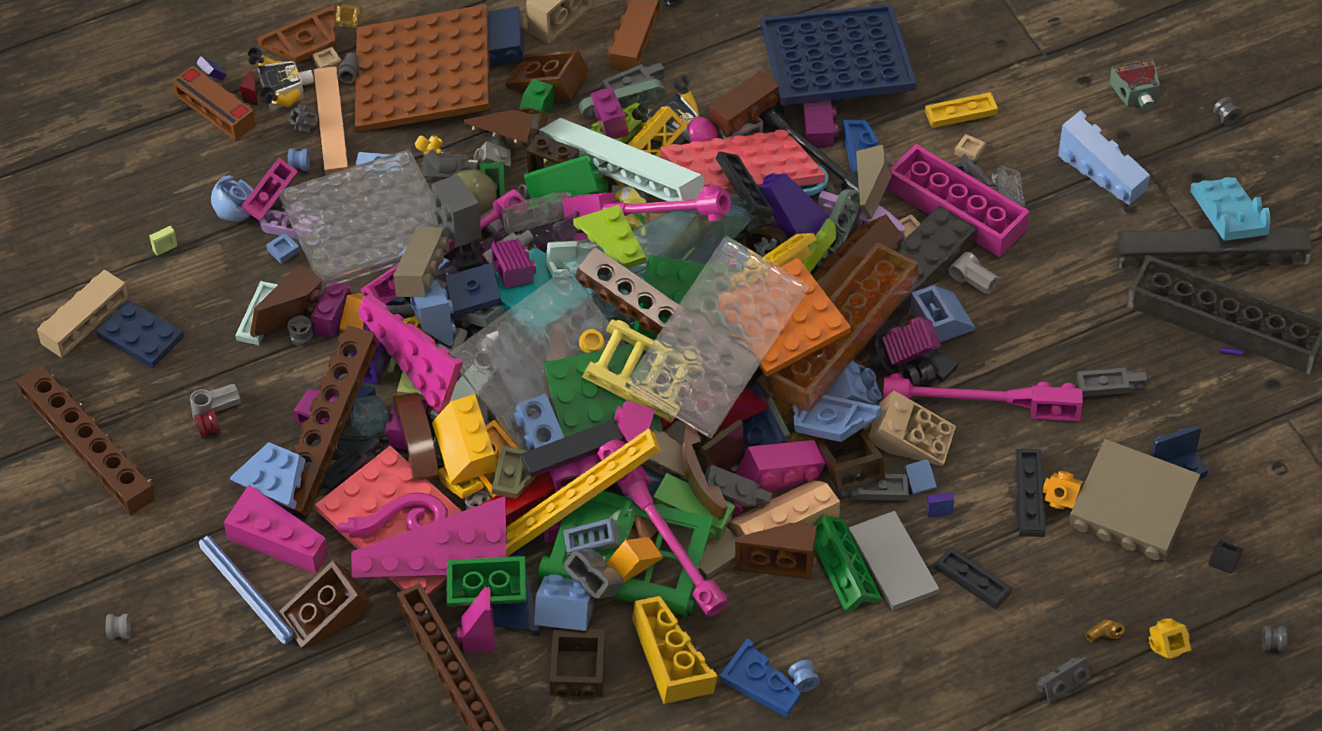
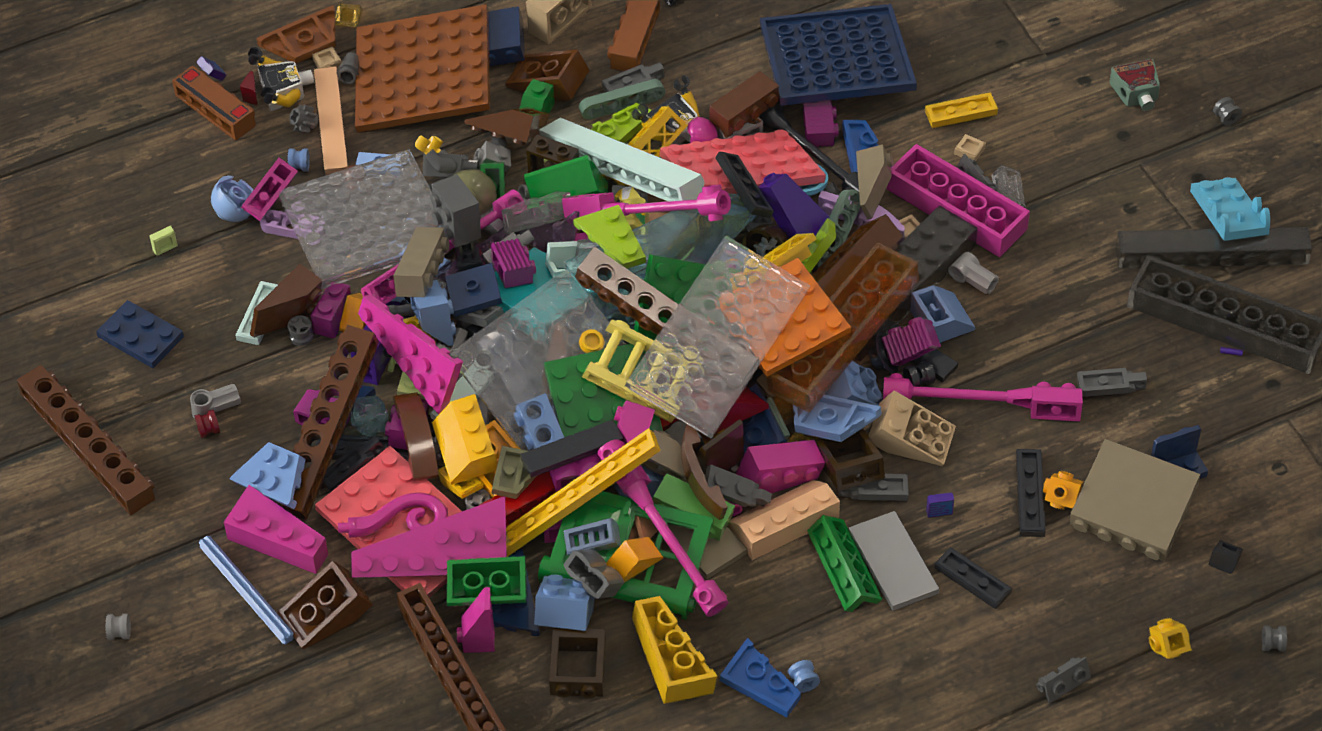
tan brick [37,269,129,358] -> none
medium blue plate [266,233,300,264] -> none
magenta brick [590,87,629,139] -> none
reddish brown slope [735,523,816,580] -> none
medium blue slope [904,460,937,495] -> none
light blue wedge [1058,110,1150,205] -> none
pearl gold arm [1085,620,1125,643] -> none

